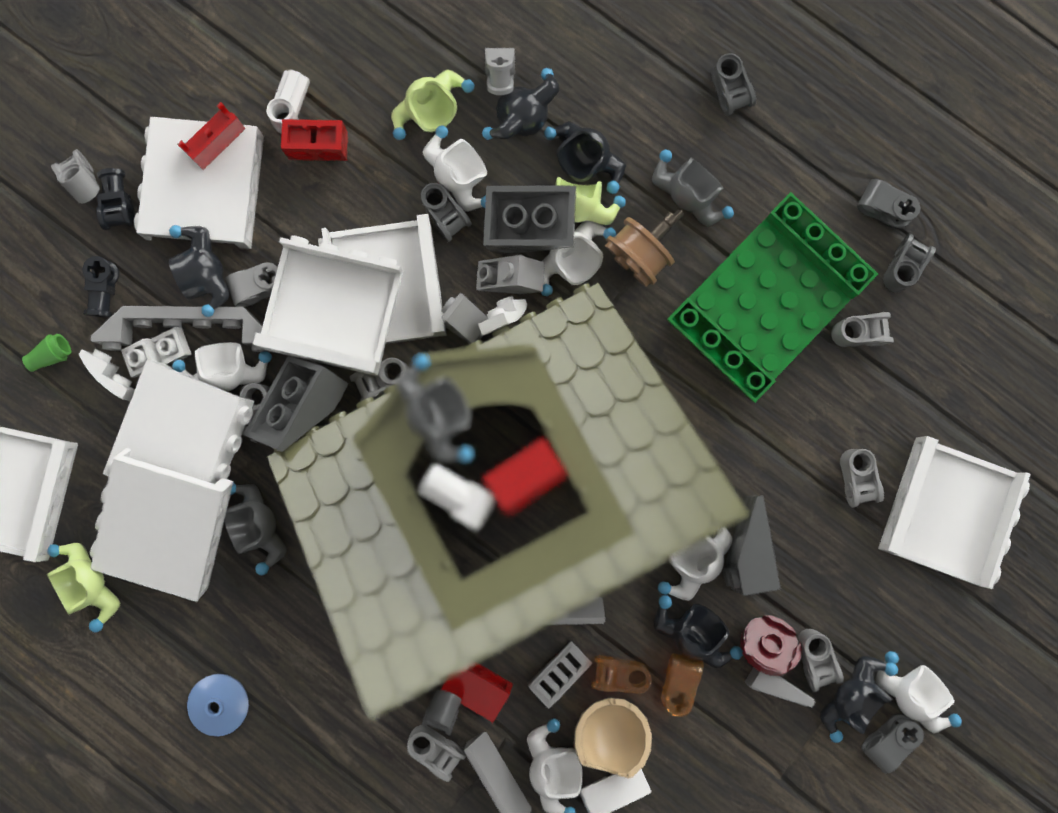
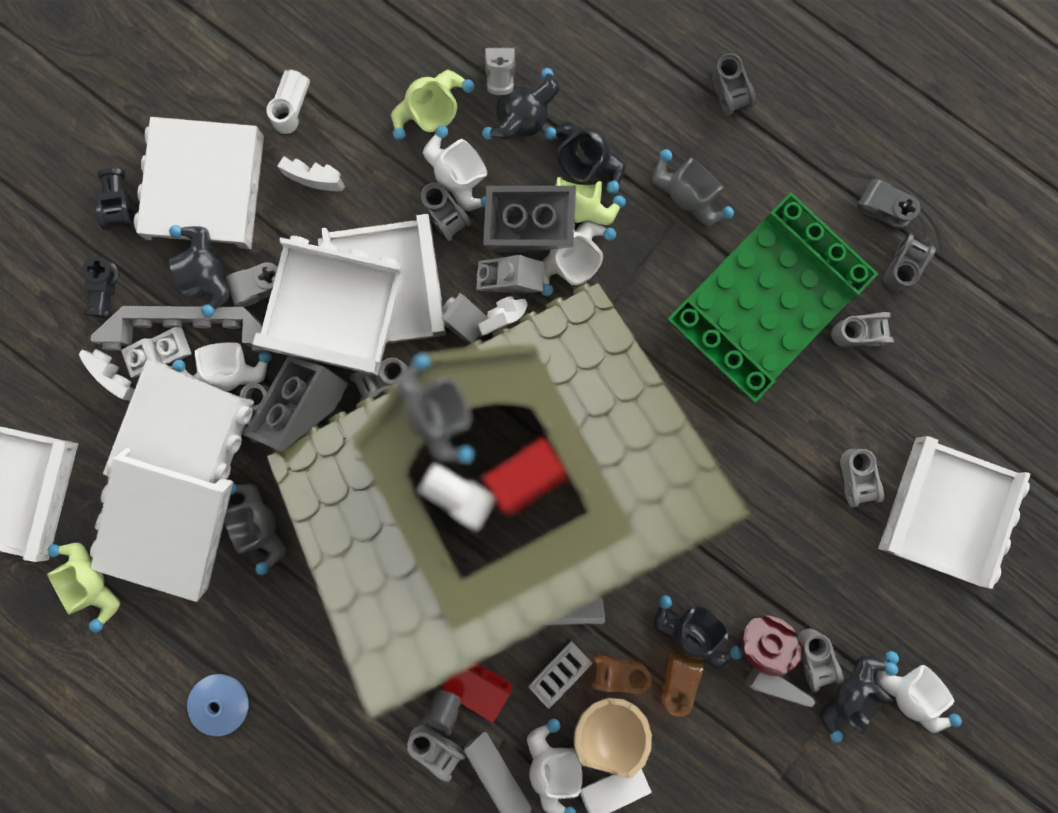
bright green cone [22,334,71,372] -> none
light grey piece [51,149,99,203] -> none
red hinge [177,102,246,170] -> none
red brick [281,119,348,161] -> none
medium nougat wheel [605,210,684,287] -> none
white piece [658,528,733,600] -> none
dark grey slope [723,495,781,596] -> none
dark grey piece [861,713,924,774] -> none
none -> white slope [278,157,345,191]

